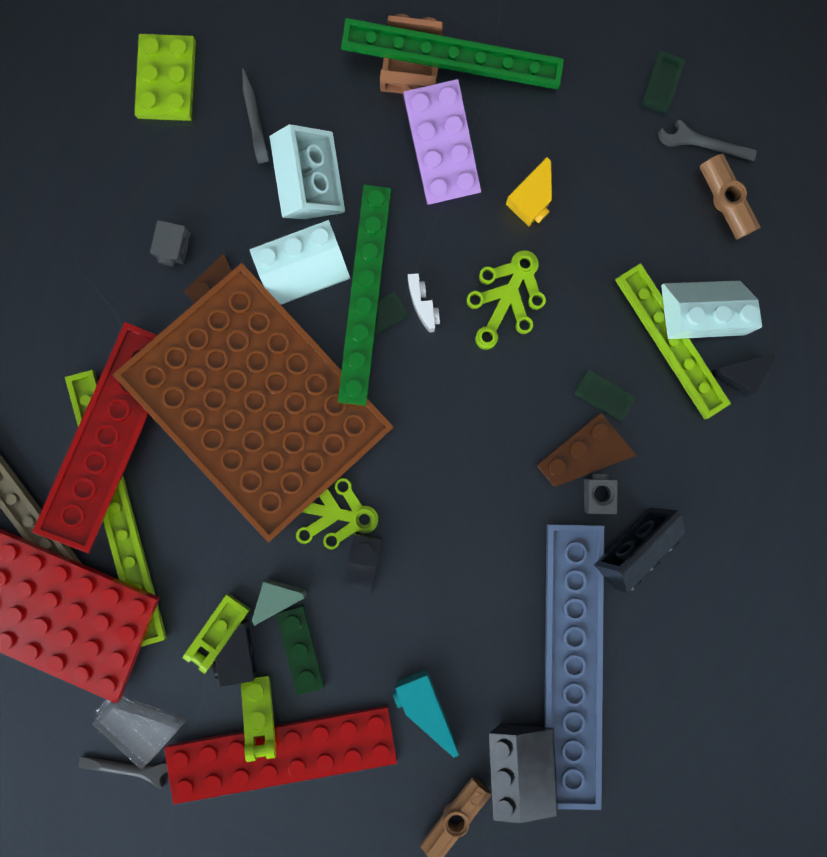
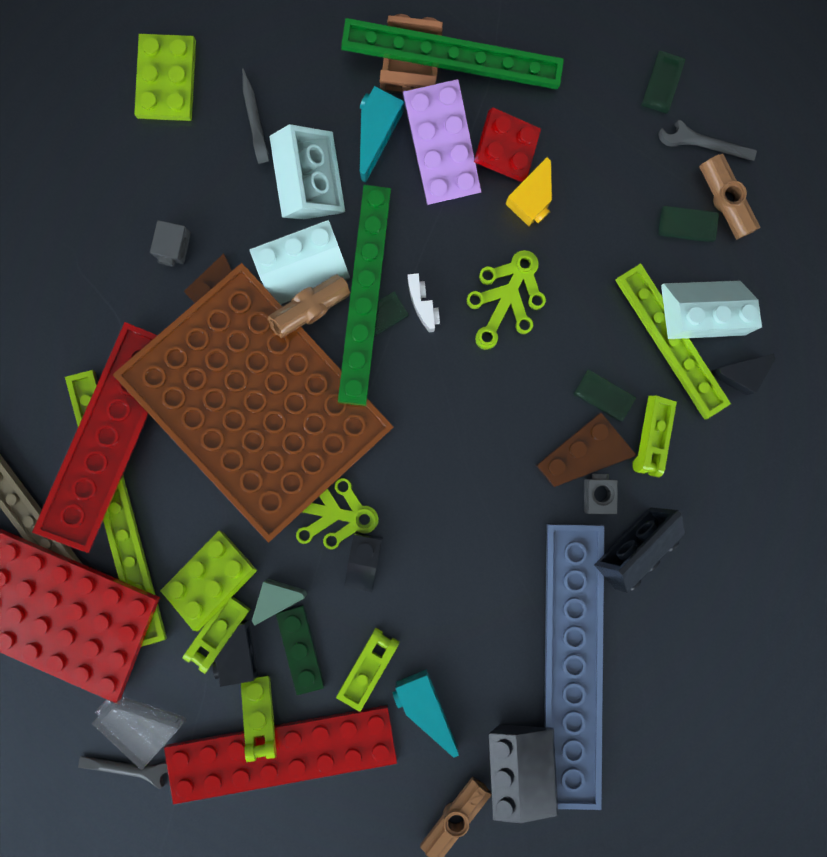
none -> lime plate [160,531,258,631]
none -> medium nougat piece [268,274,351,338]
none -> lime plate [336,628,400,712]
none -> teal slope [360,86,404,182]
none -> red plate [474,107,541,182]
none -> lime plate [633,396,677,477]
none -> clear green tile [659,206,719,242]

